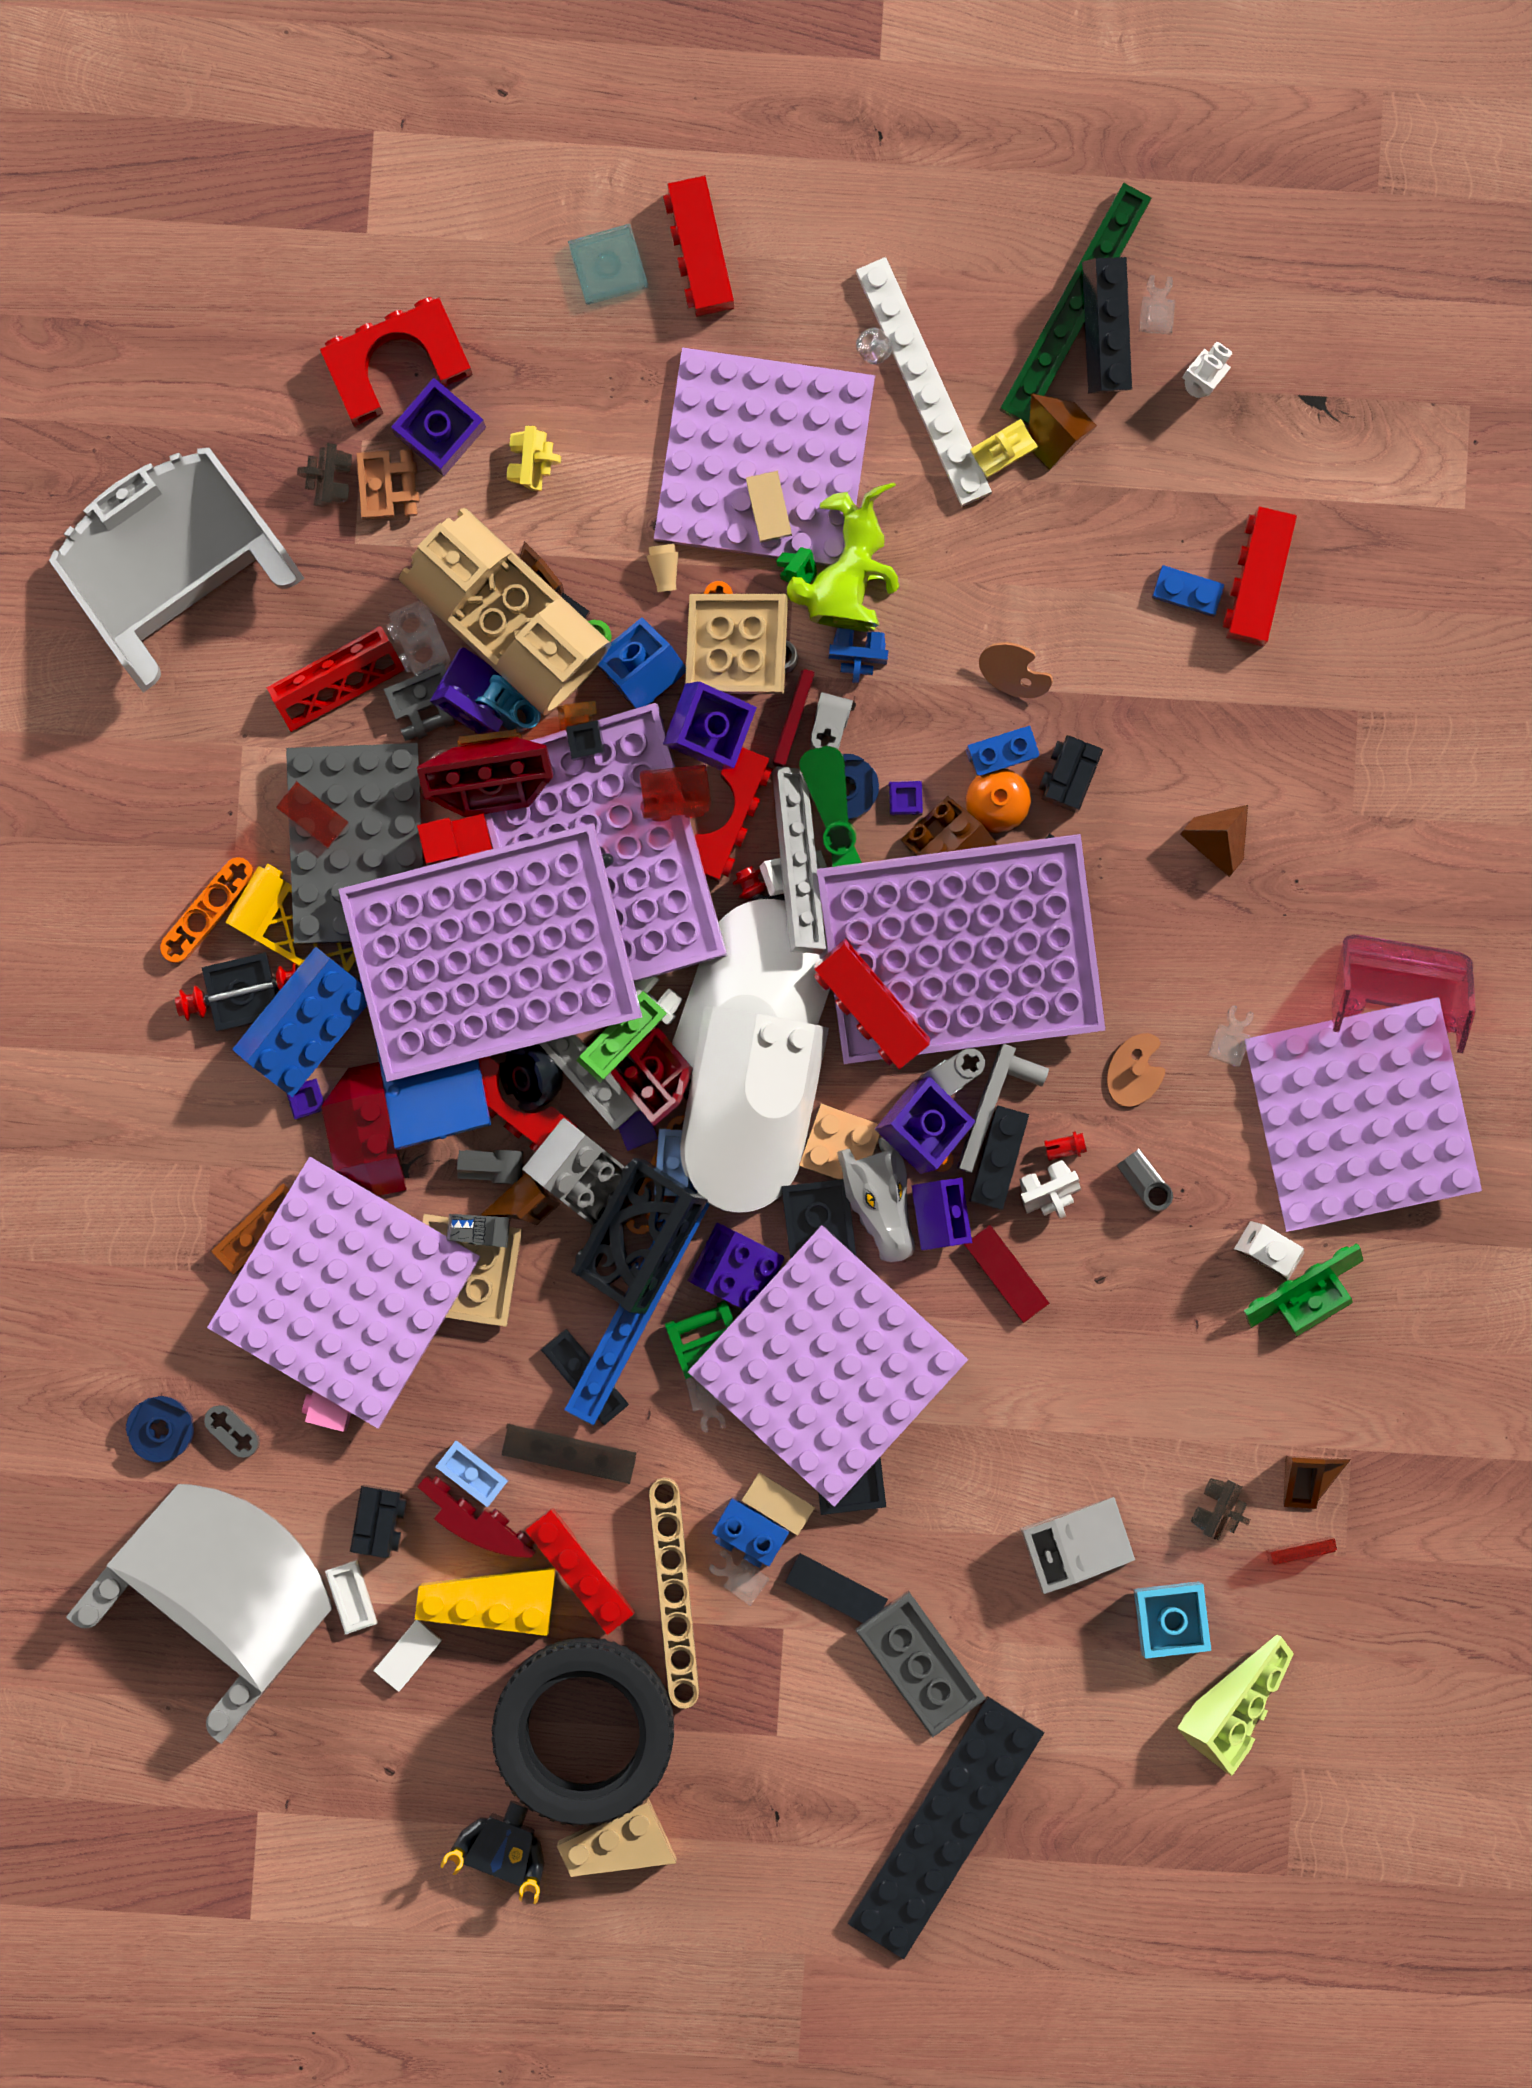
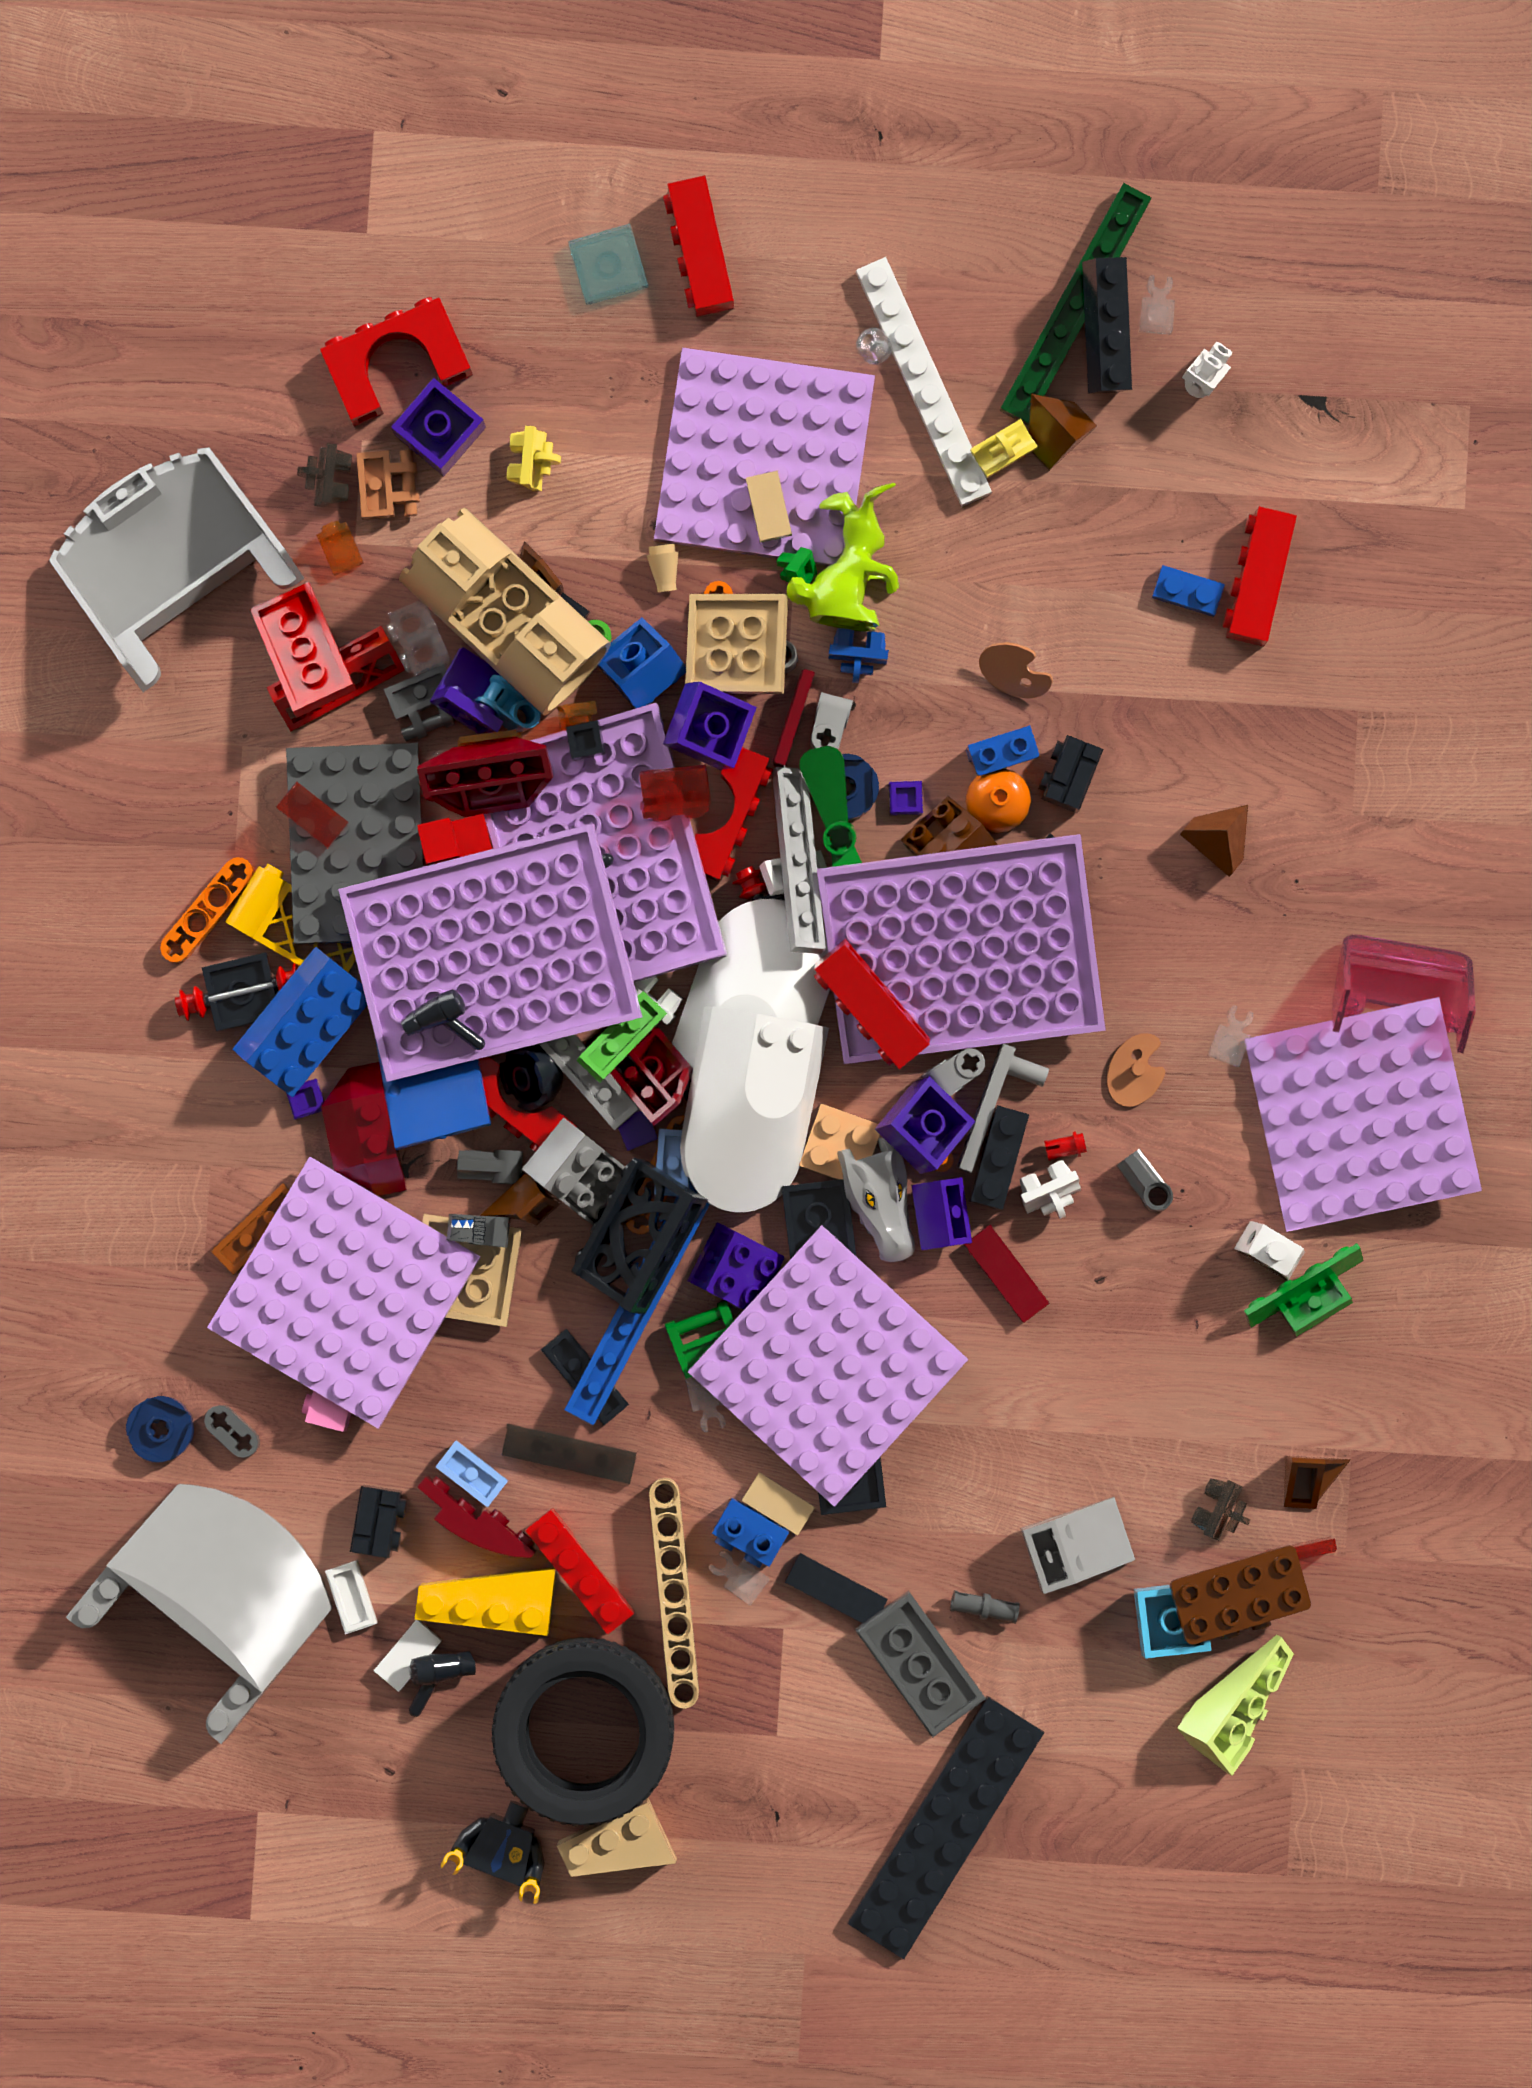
none -> plate [250,582,356,718]
none -> clear orange bracket [316,521,364,576]
none -> black piece [401,989,485,1050]
none -> black piece [409,1651,476,1717]
none -> dark grey pin [950,1590,1020,1624]
none -> reddish brown bracket [1170,1545,1311,1645]

